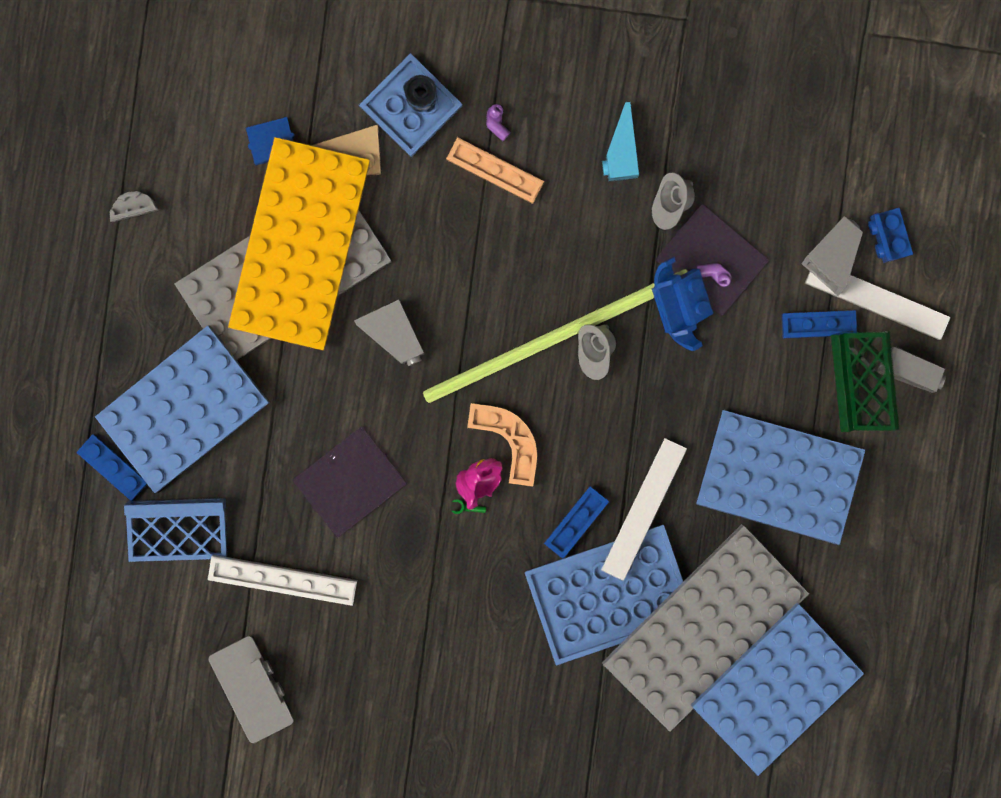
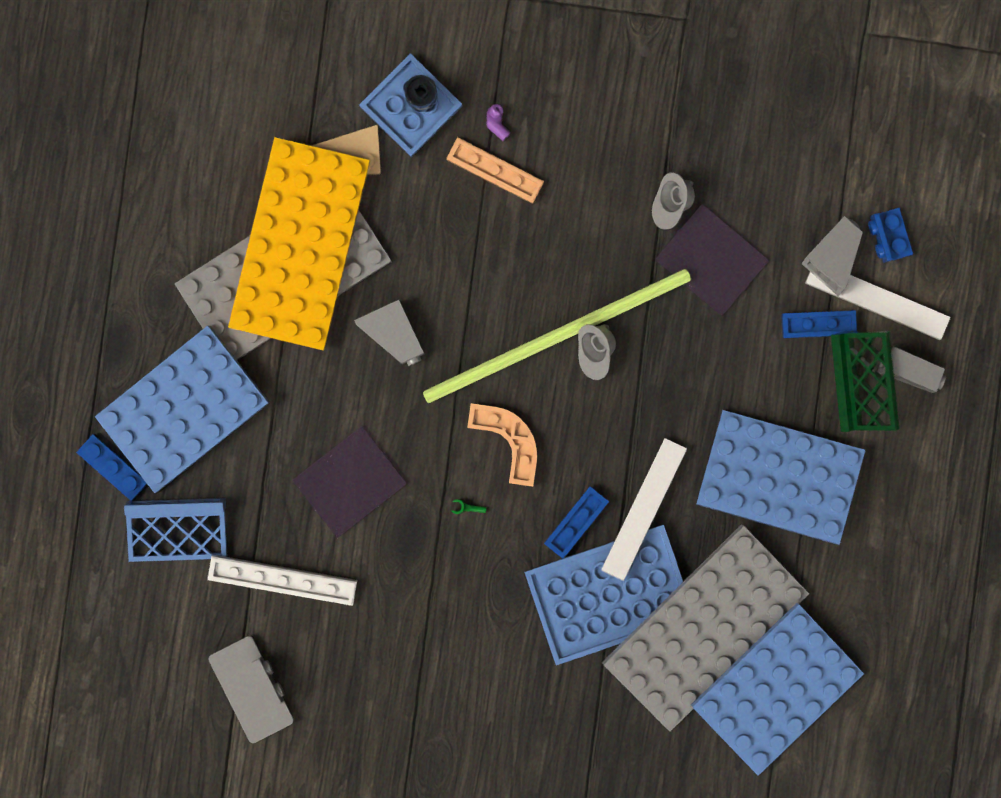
light grey plate [110,191,158,222] -> none
blue piece [246,117,295,166] -> none
dark pink hair [456,458,502,510] -> none
medium azure slope [602,102,639,181] -> none
blue plate [652,257,713,351] -> none
medium lavender arm [697,263,732,287] -> none

